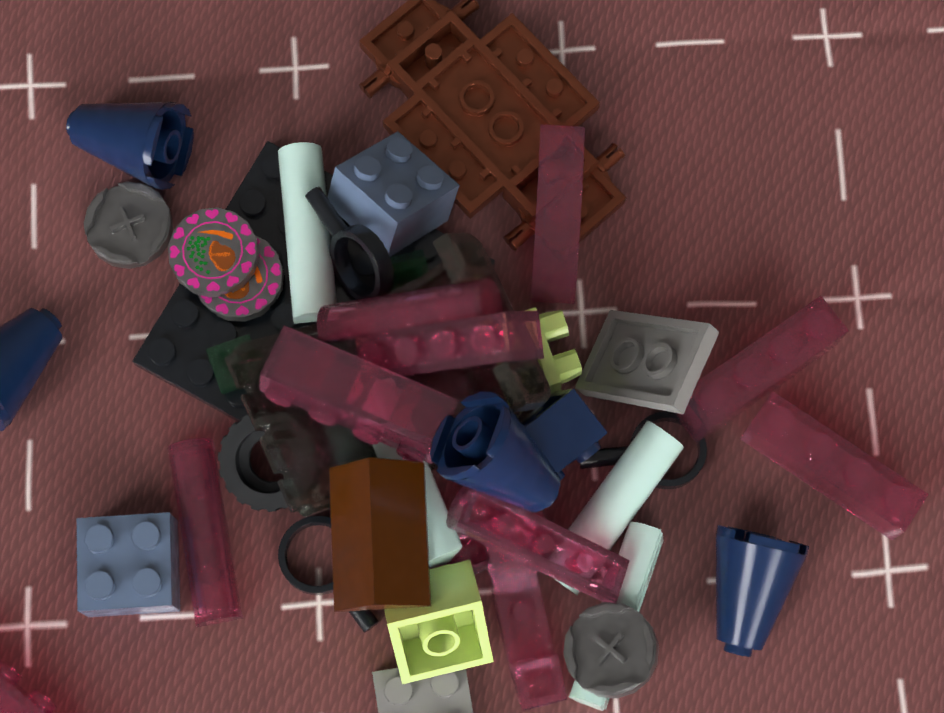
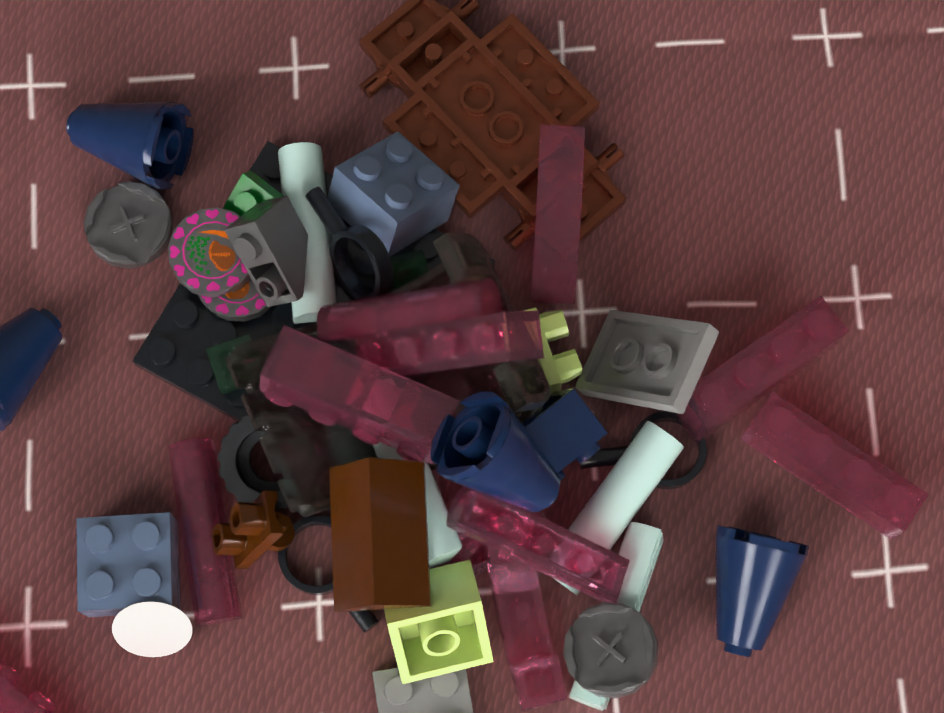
none -> white sticker [112,601,192,657]
none -> reddish brown hips [211,490,295,569]
none -> green plate [223,171,284,216]
none -> dark grey slope [224,195,308,307]

